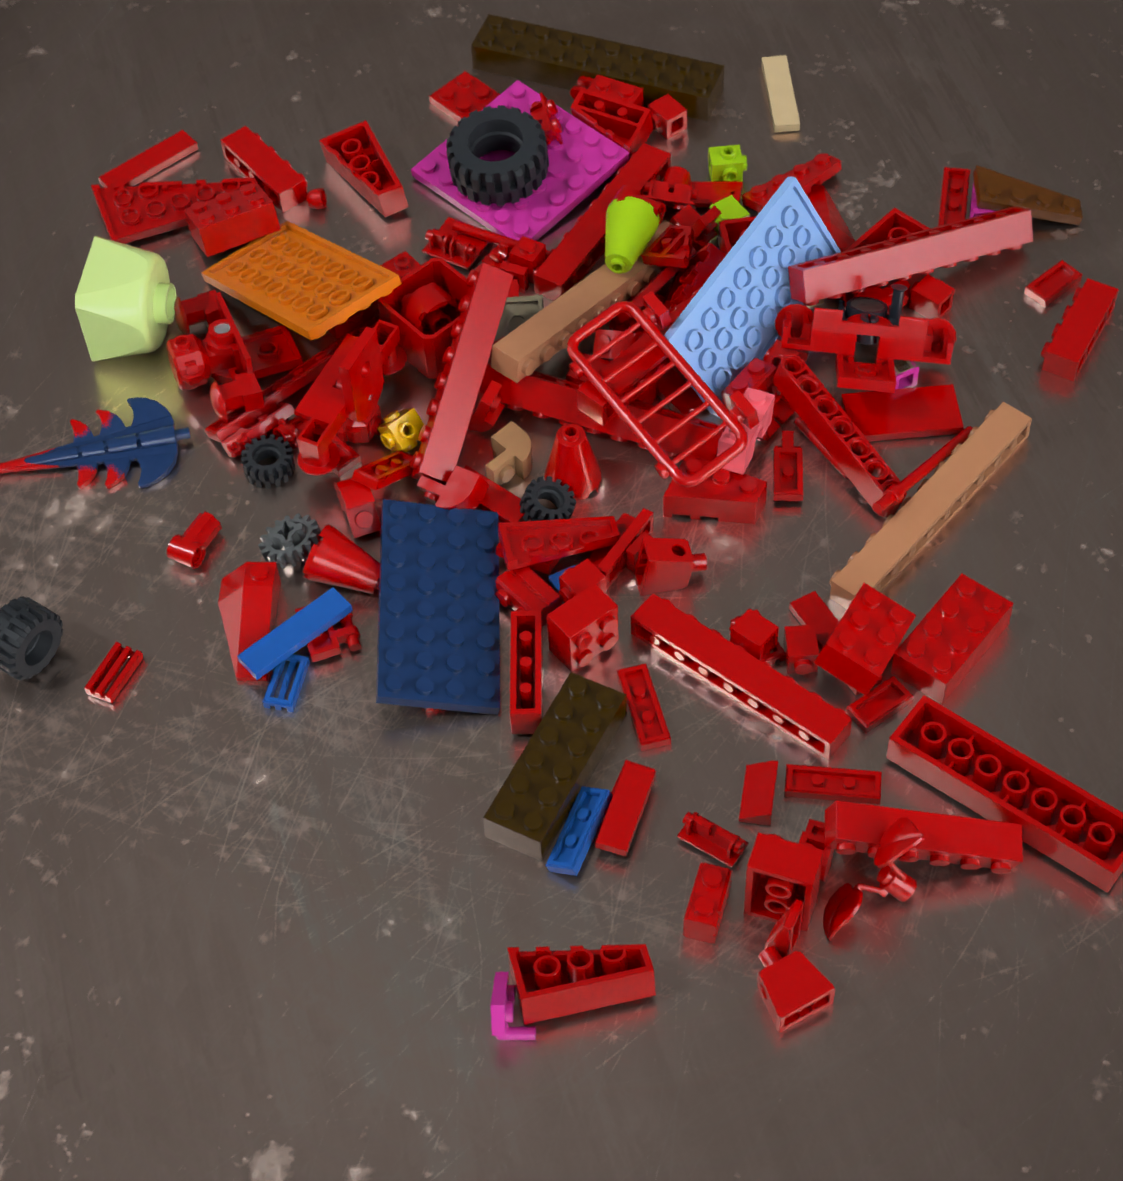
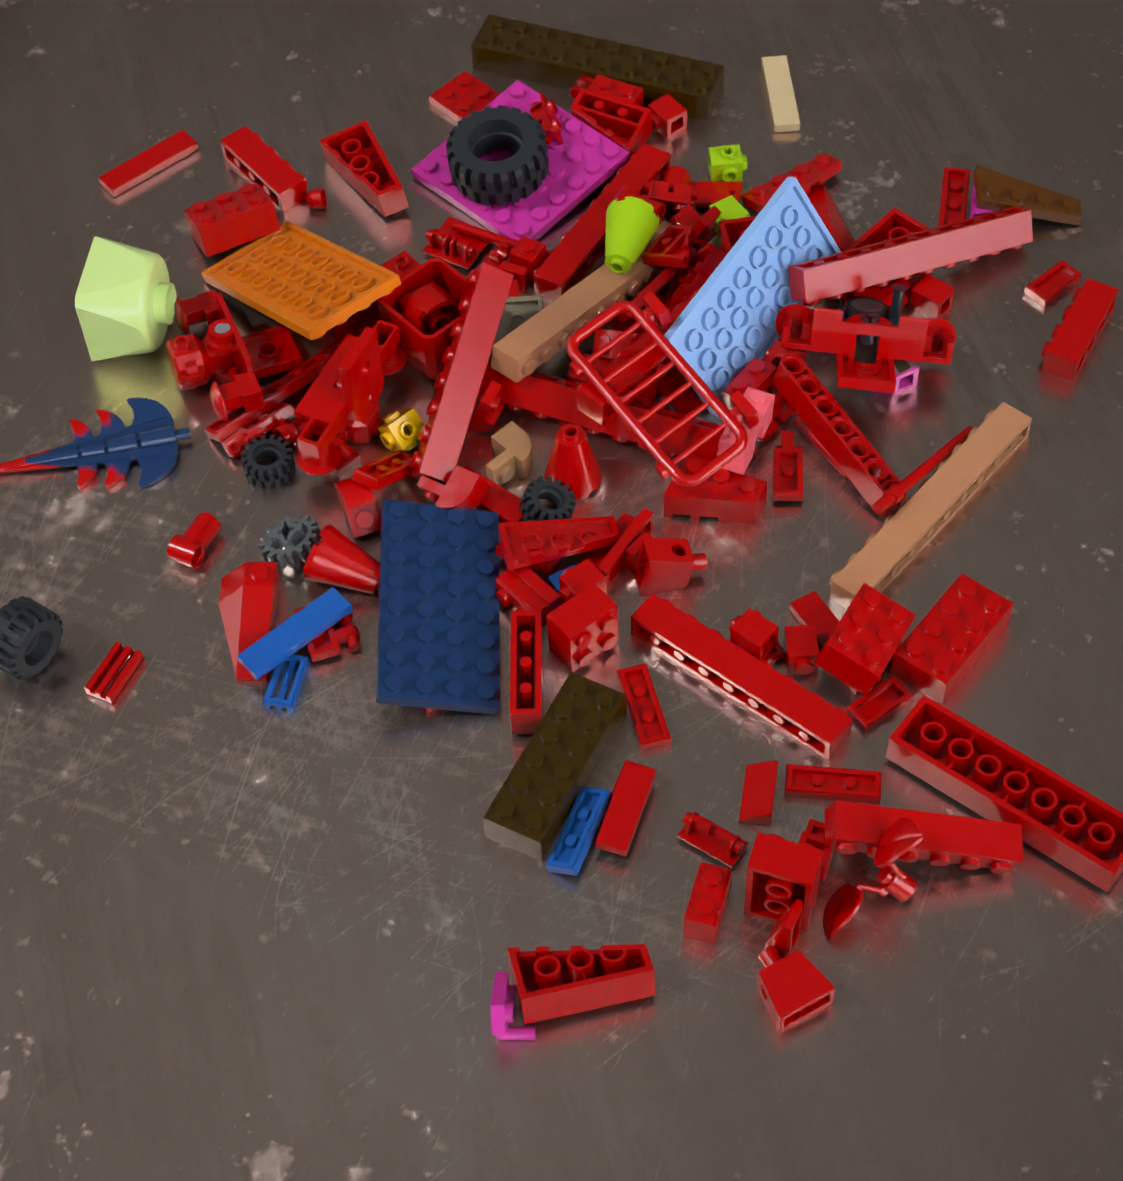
red wing [91,177,257,244] -> none
red tile [841,384,964,442] -> none

